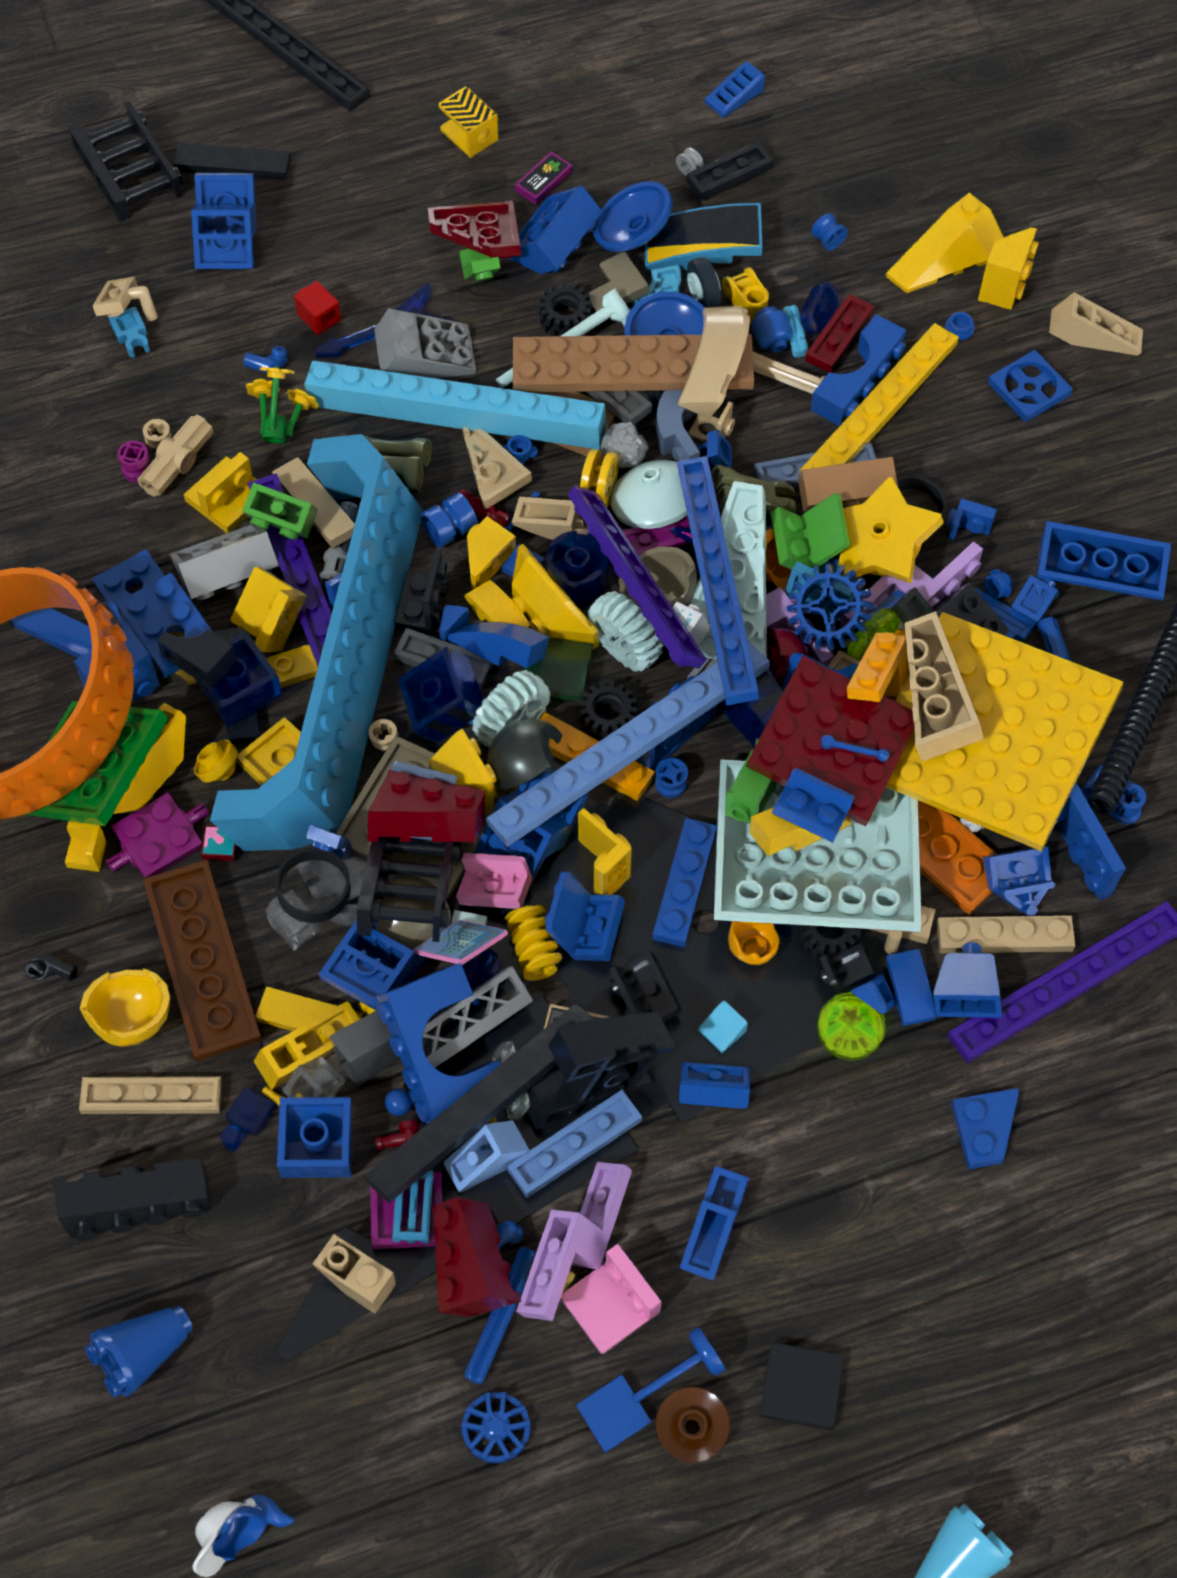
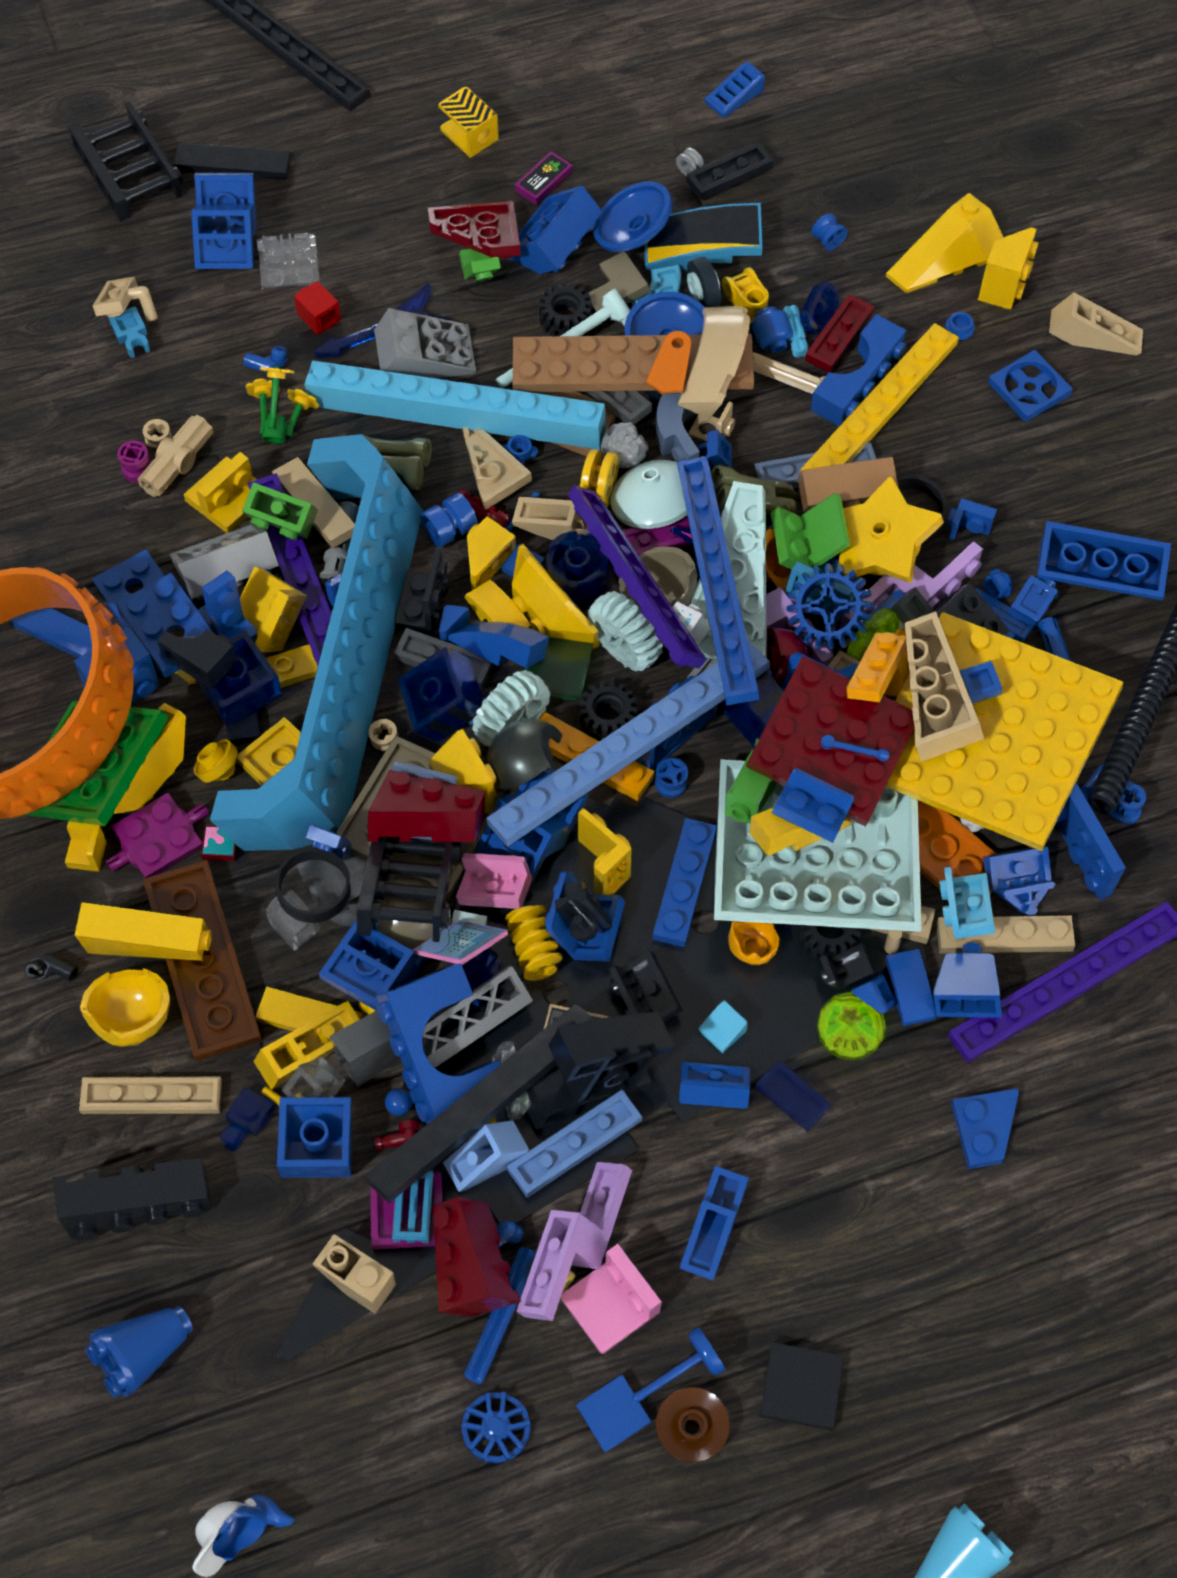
none -> yellow slope [75,903,212,961]
none -> blue bracket [198,570,257,656]
none -> clear hinge [257,231,320,289]
none -> black hips [555,880,612,942]
none -> orange piece [646,331,691,395]
none -> clear blue plate [755,1060,832,1132]
none -> medium azure bracket [939,867,995,939]
none -> blue plate [960,661,1002,703]

